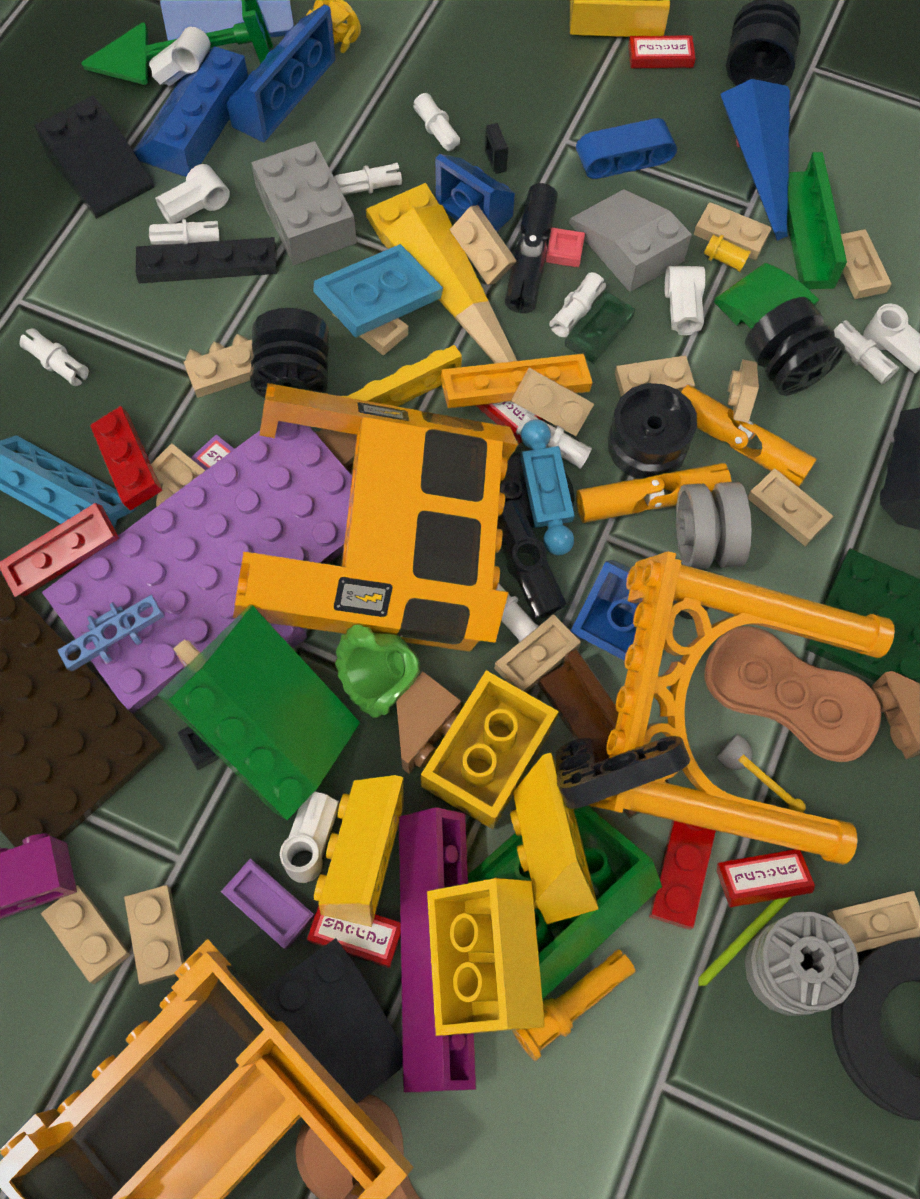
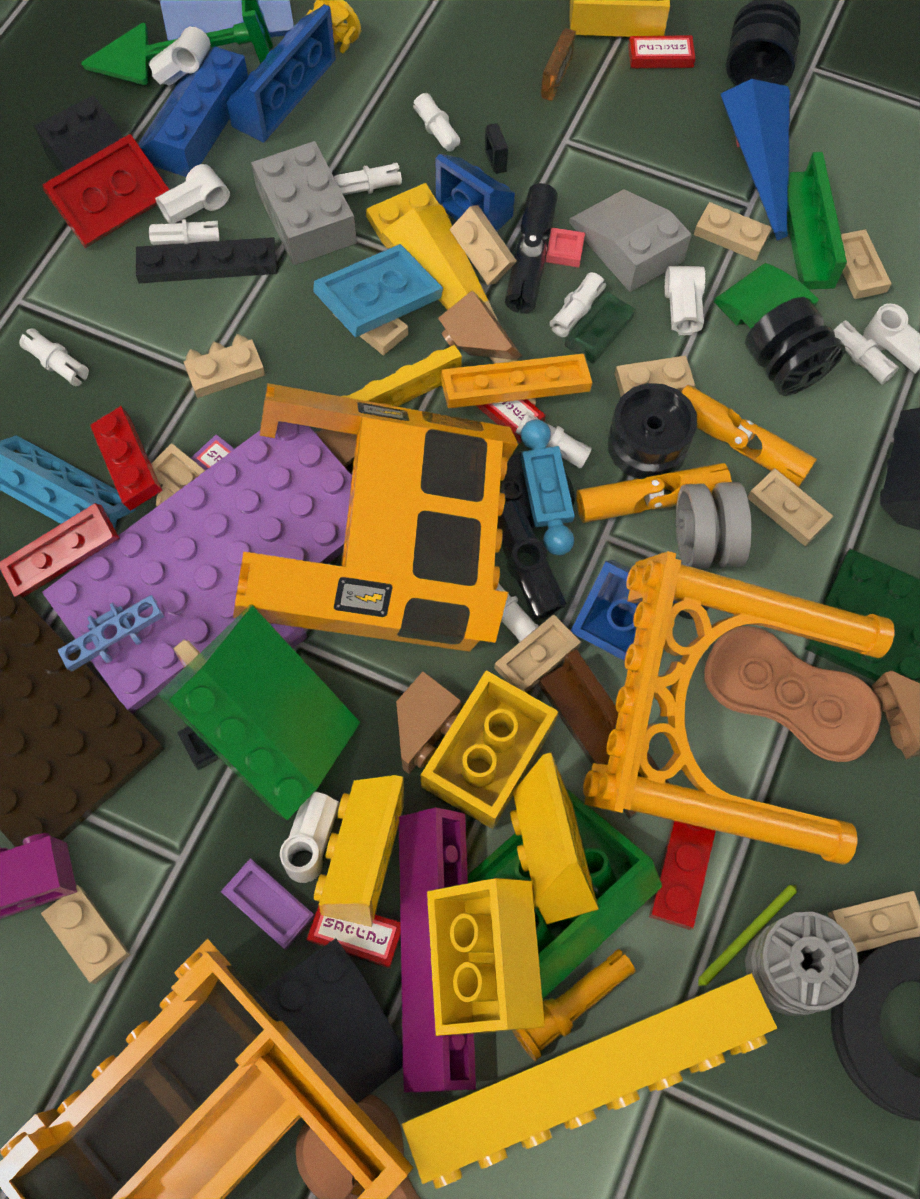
tan plate [124,885,184,985] -> none
black wheel [250,308,329,398] -> none
bright green hair [335,624,420,718] -> none
tan plate [511,368,594,436] -> none
black beam [556,736,690,809] -> none
blue beam [576,118,677,179] -> none
yellow pin [704,234,751,272] -> none
hinge [716,733,806,813] -> none
tile [716,849,815,908] -> none
tan plate [728,359,759,423] -> none
none -> red plate [42,133,169,248]
none -> yellow brick [402,973,778,1189]
none -> medium nougat slope [438,291,522,360]
none -> clear orange tile [541,28,576,101]

